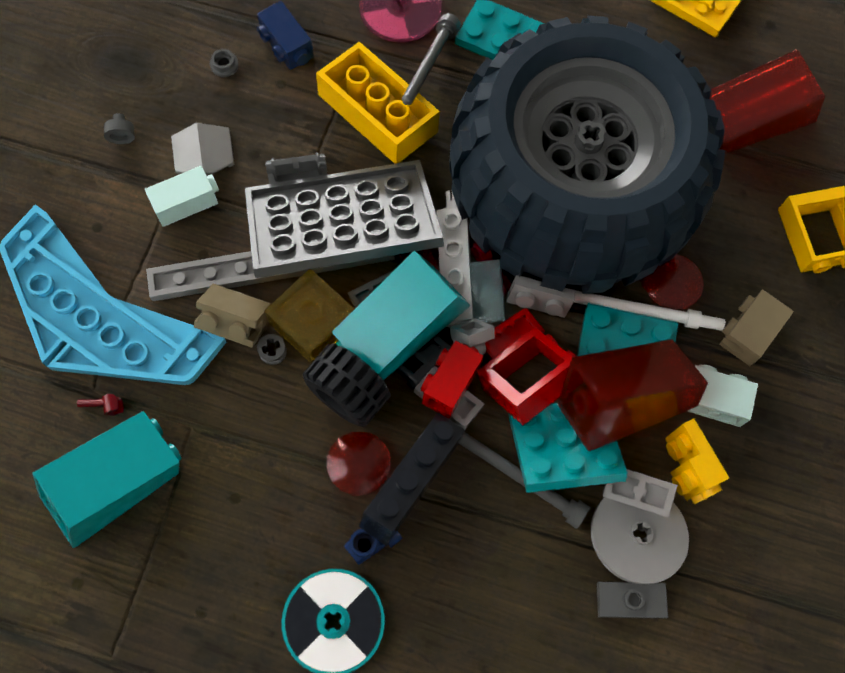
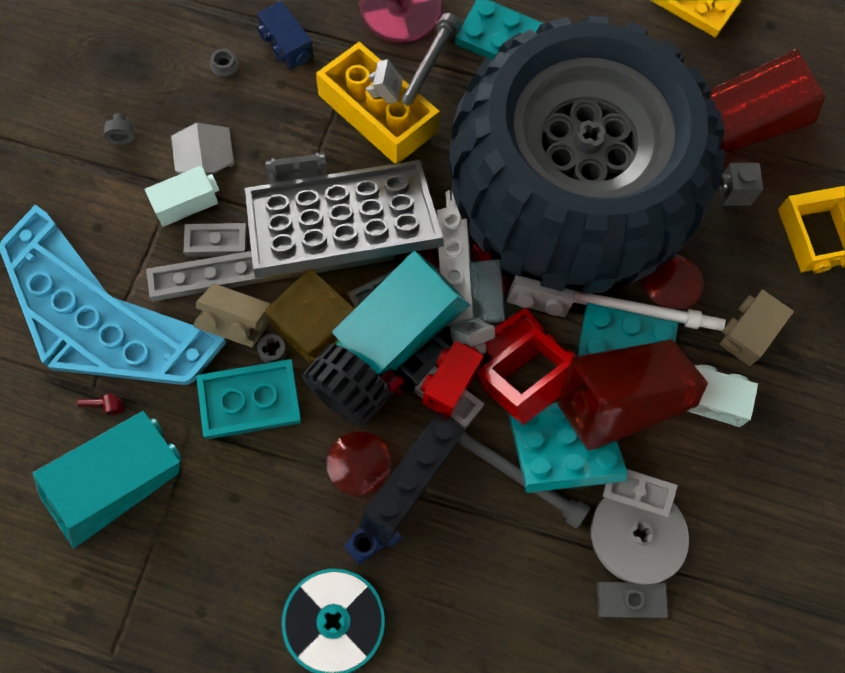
yellow plate [665,418,729,505] -> none
none -> light grey plate [183,223,248,257]
none -> teal plate [196,359,302,440]
none -> light grey tile [366,59,403,104]
none -> dark red hand [380,368,404,397]
none -> dark grey brick [719,163,763,206]

